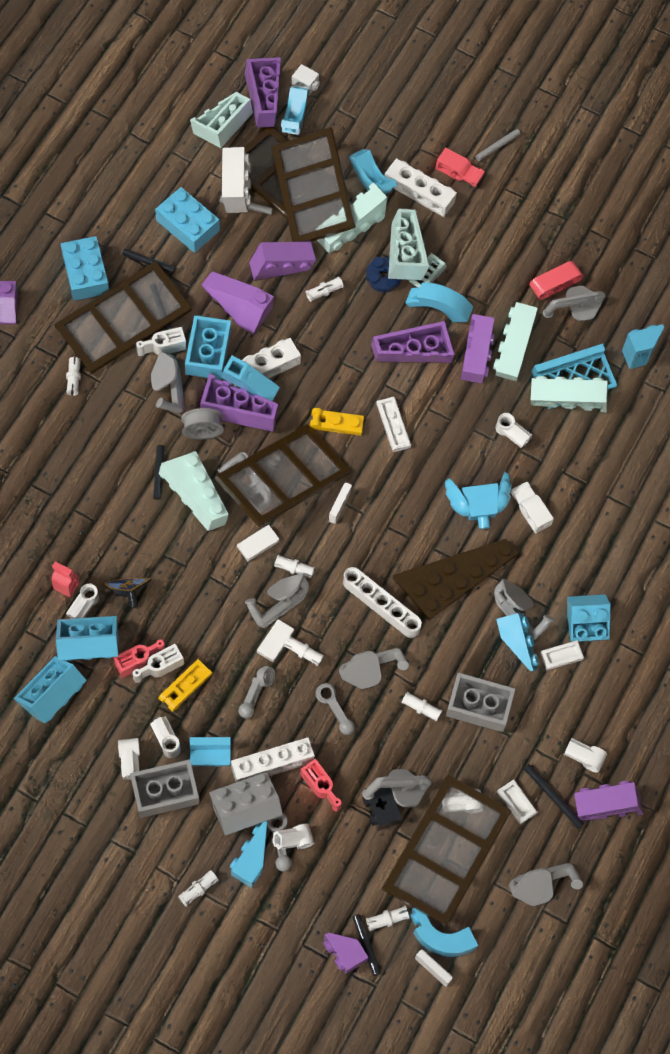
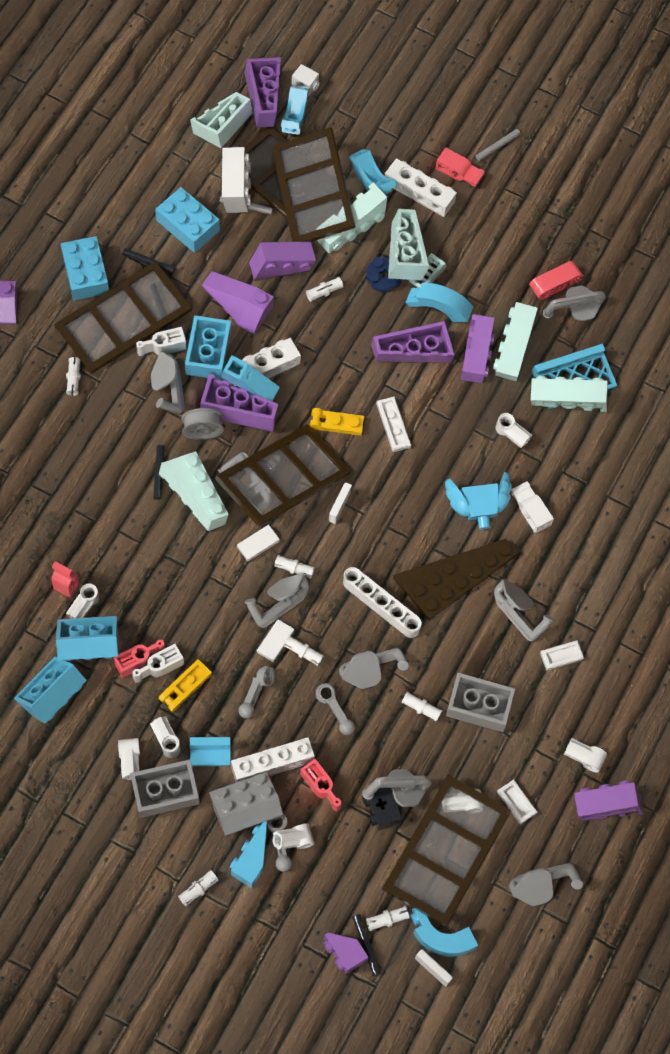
shield [104,578,152,607] -> none
medium azure slope [496,613,539,671] -> none
black bar [524,764,584,829] -> none
medium azure slope [567,594,610,642] -> none
medium azure slope [622,324,664,369] -> none

